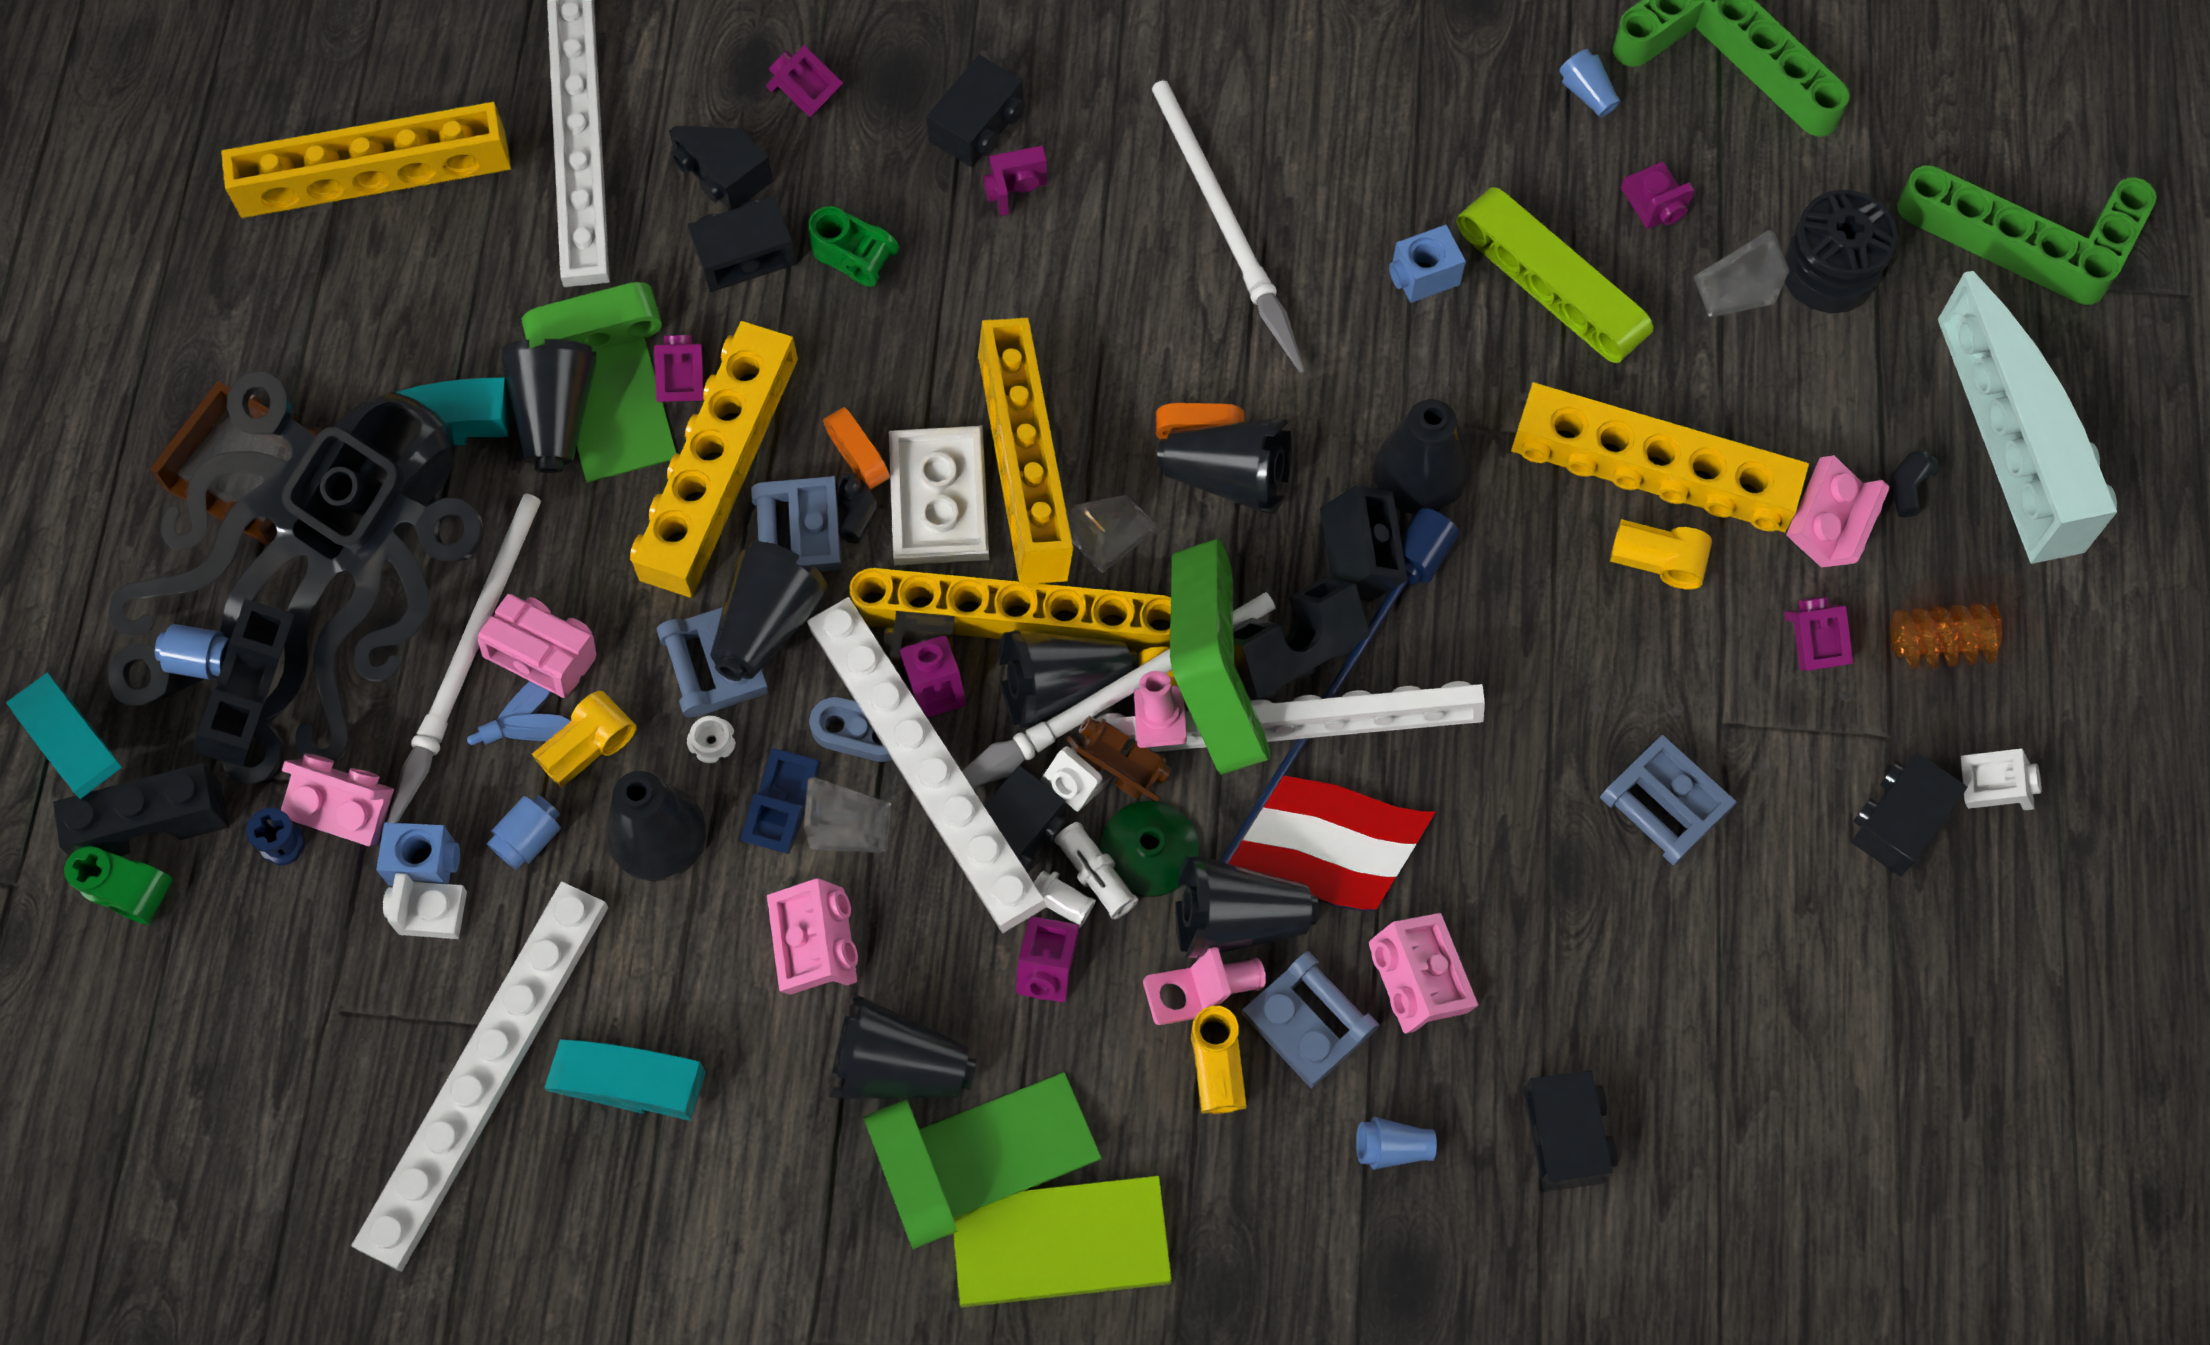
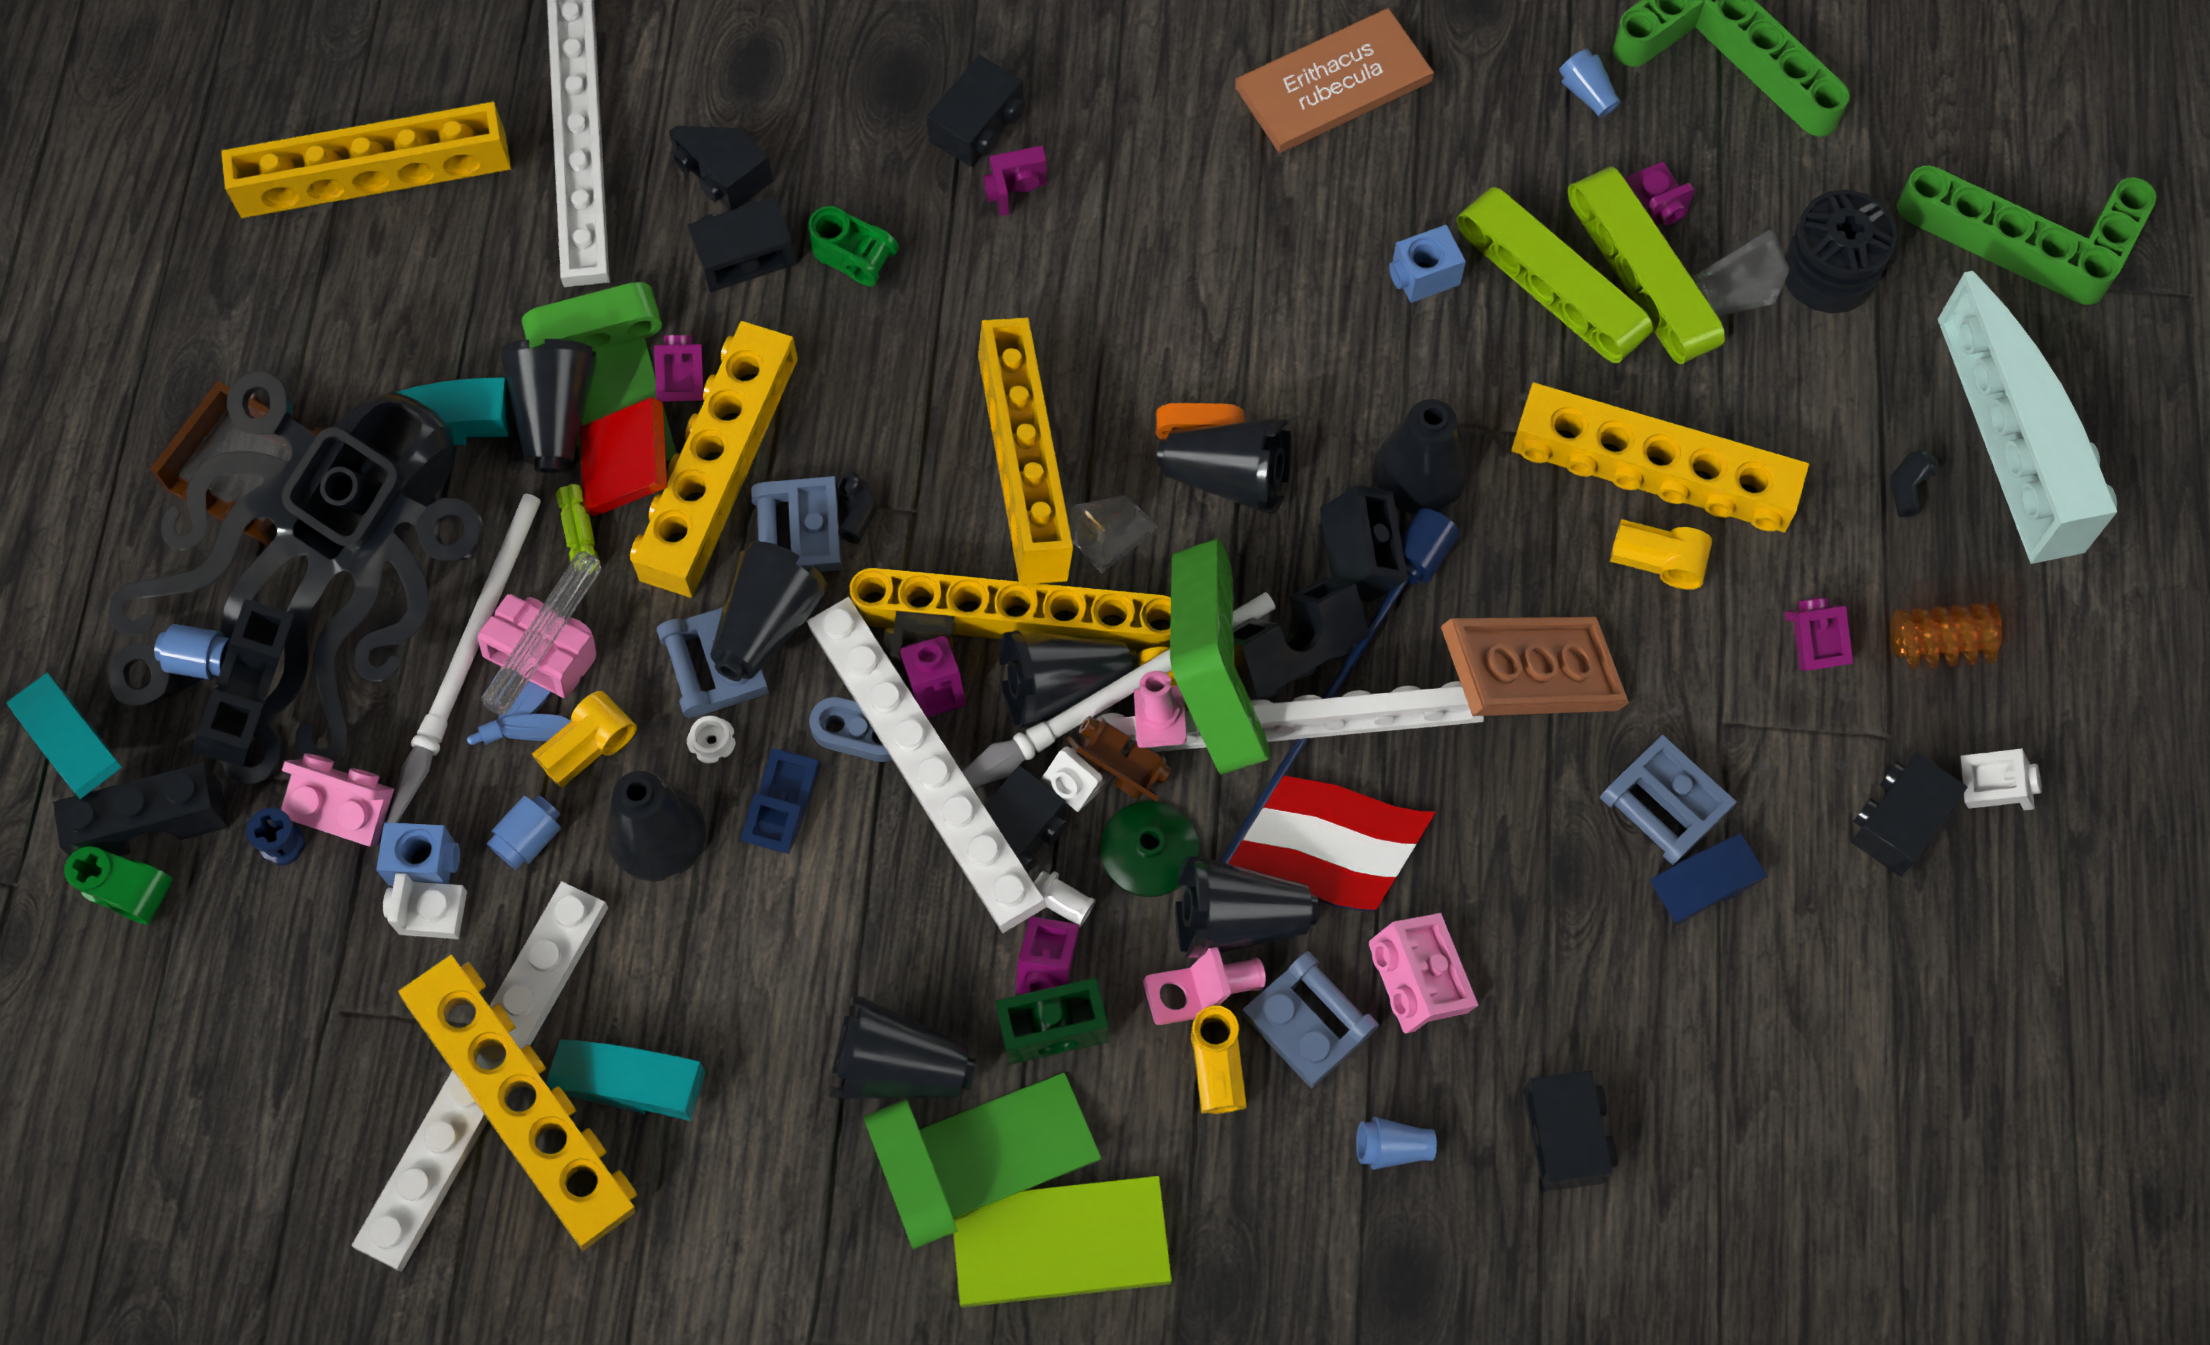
magenta bracket [766,45,843,117] -> none
bright pink bracket [767,878,858,995] -> none
clear slope [804,777,891,853] -> none
orange beam [823,407,890,490] -> none
white tile [889,426,990,565] -> none
white pin [1054,822,1138,919] -> none
white piece [1152,80,1304,373] -> none
bright pink bracket [1786,455,1890,568] -> none
none -> yellow brick [398,954,637,1251]
none -> clear axle [482,551,601,716]
none -> lime axle [556,484,600,575]
none -> red tile [580,397,667,517]
none -> dark green brick [995,978,1108,1066]
none -> nougat tile [1235,8,1434,154]
none -> nougat tile [1441,617,1629,716]
none -> lime beam [1568,166,1725,364]
none -> dark blue slope [1650,833,1768,925]

